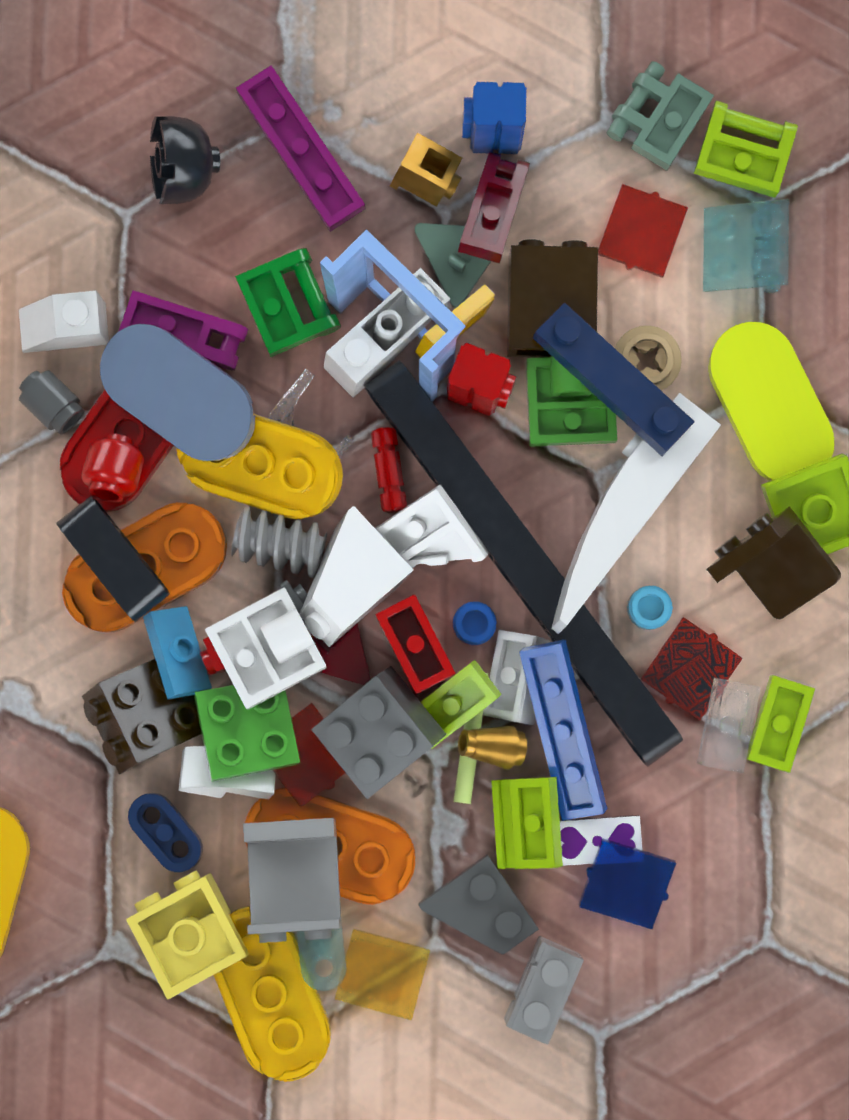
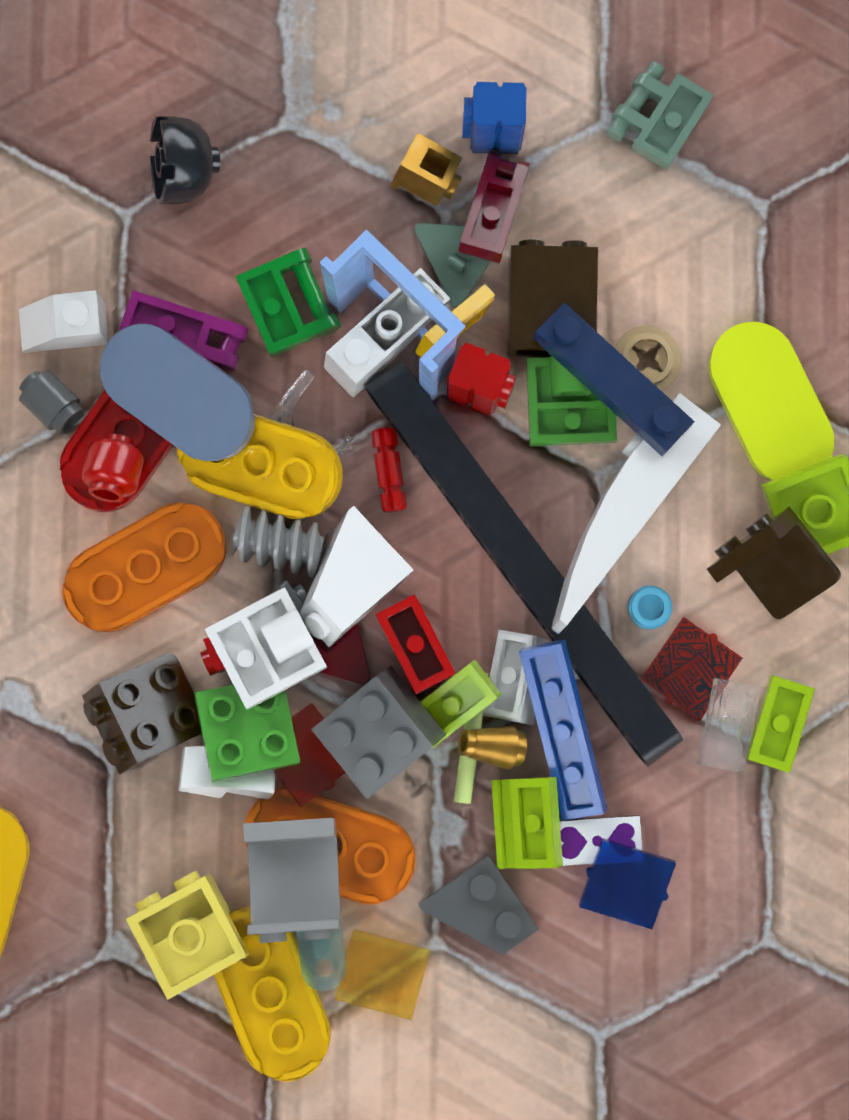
black beam [56,495,170,622] -> none
dark blue plate [128,793,203,872] -> none
dark azure plate [143,606,212,699] -> none
magenta plate [236,65,366,232] -> none
white wing [375,485,489,568] -> none
blue tile [453,601,497,646] -> none
light grey brick [504,936,584,1044] -> none
clear red piece [598,184,688,278] -> none
lime plate [694,101,798,198] -> none
clear light blue hinge [703,199,789,293] -> none

